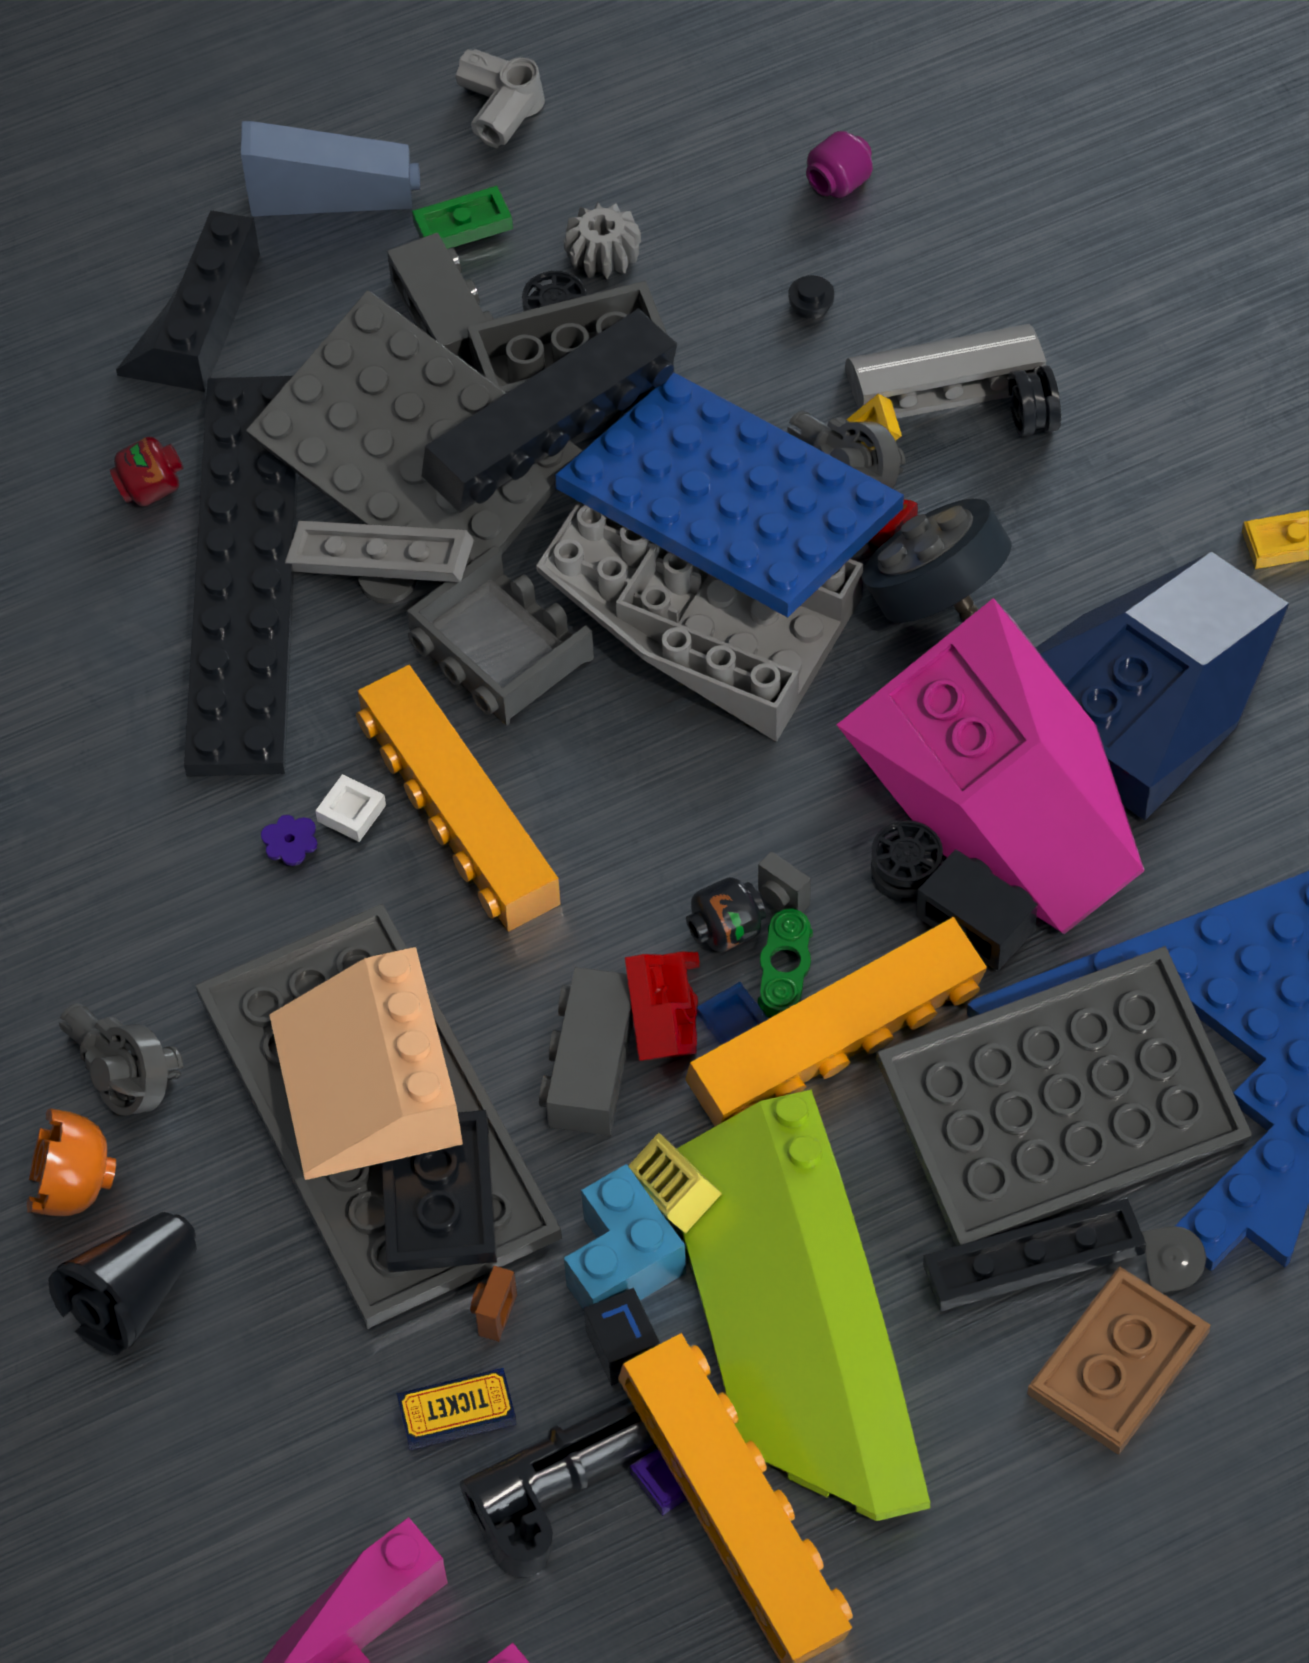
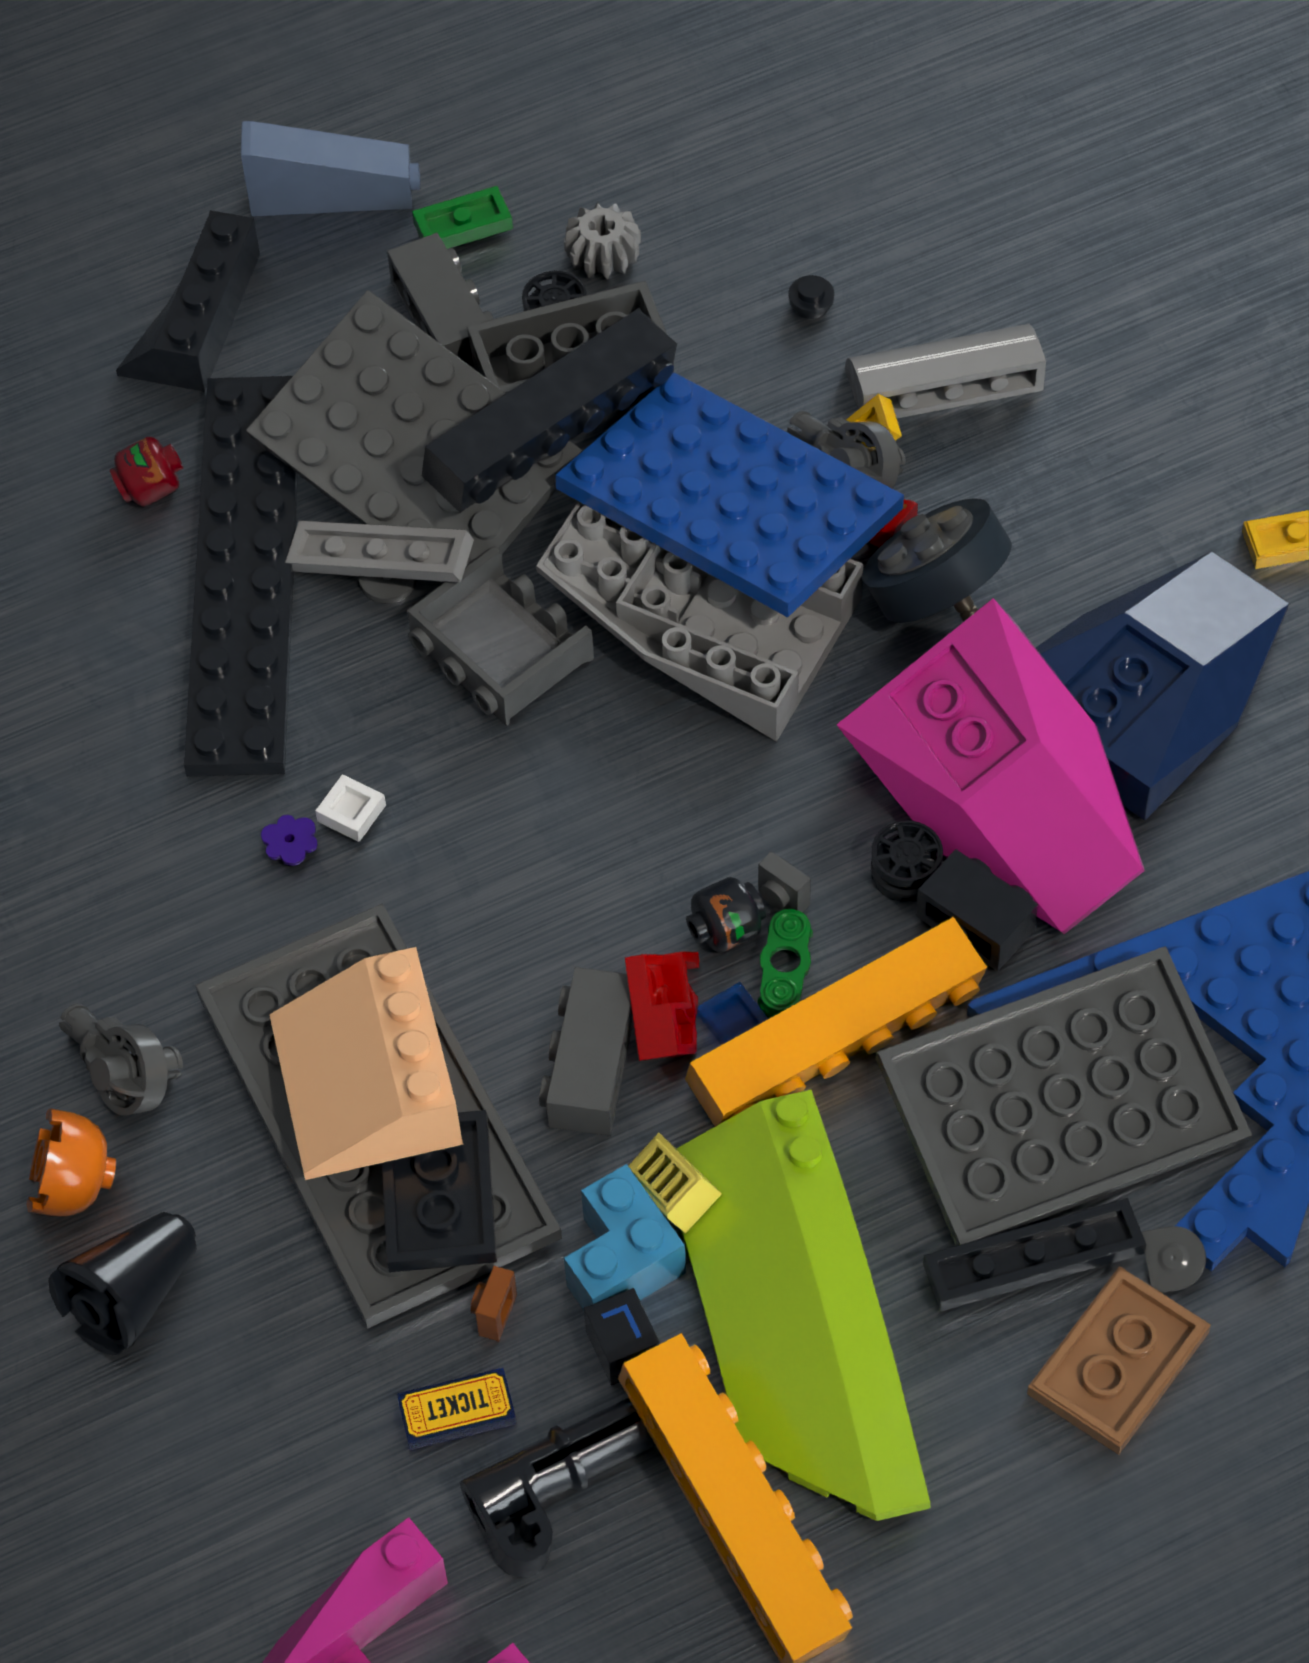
light orange brick [356,664,561,932] -> none
light grey piece [456,49,545,149] -> none
dark purple tile [630,1448,687,1516] -> none
magenta head [806,131,873,198] -> none
black wheel [1008,365,1061,436] -> none

